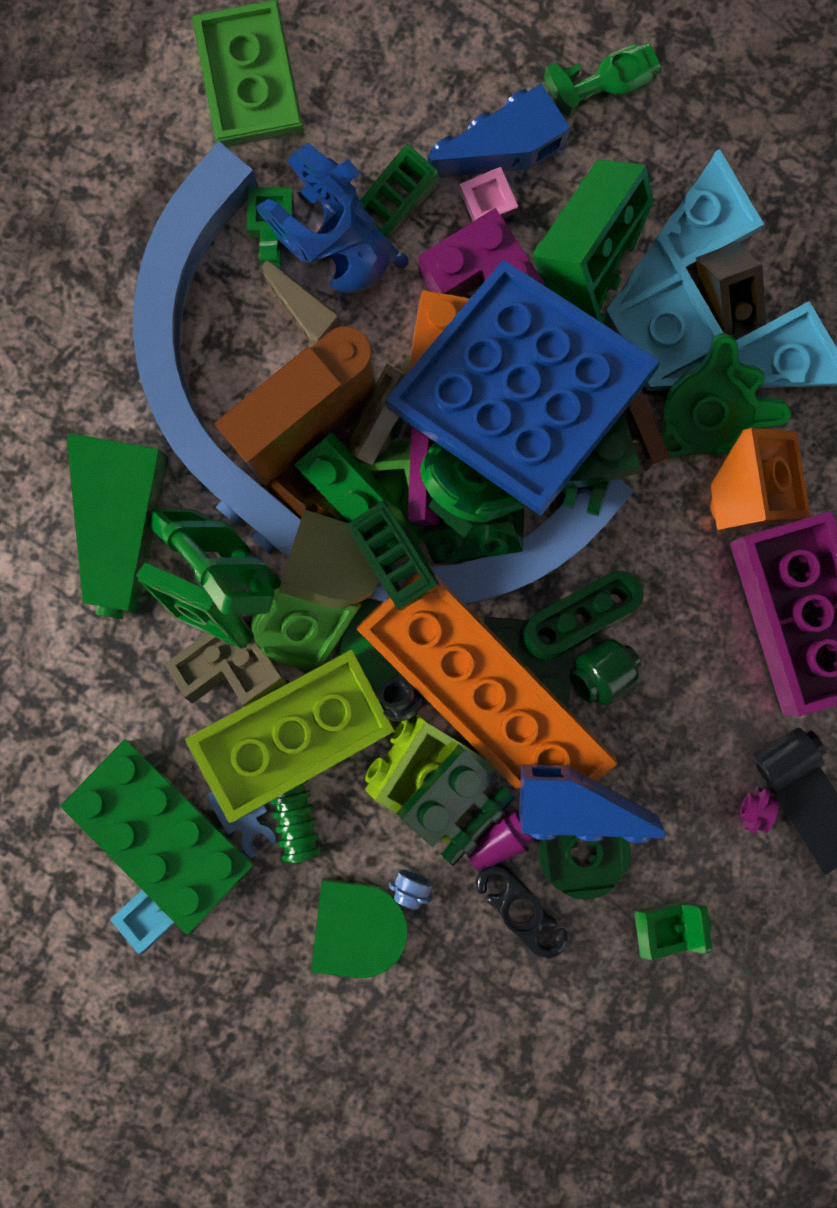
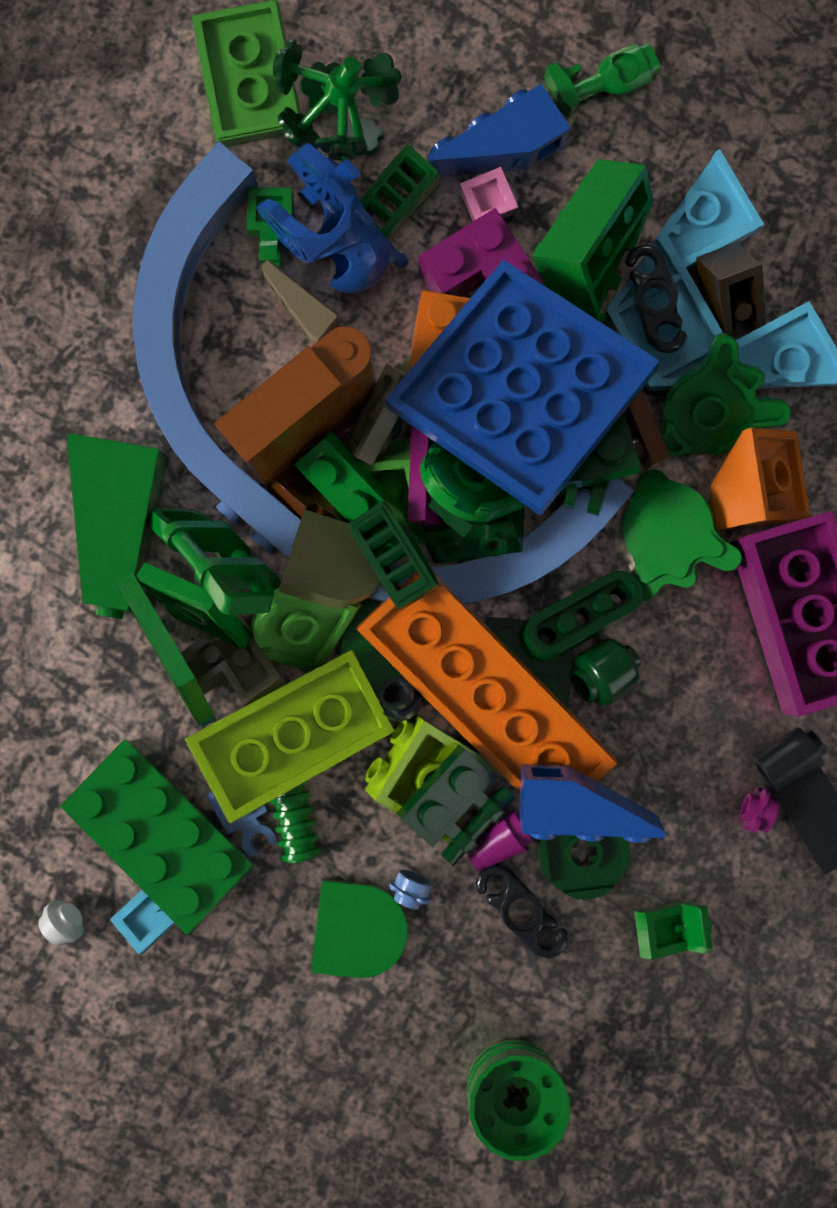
none -> white plate [39,900,84,946]
none -> green tile [117,572,216,728]
none -> dark green plant [273,39,402,162]
none -> green wheel [466,1039,570,1161]
none -> green tile [623,469,743,602]
none -> black piece [625,244,687,353]

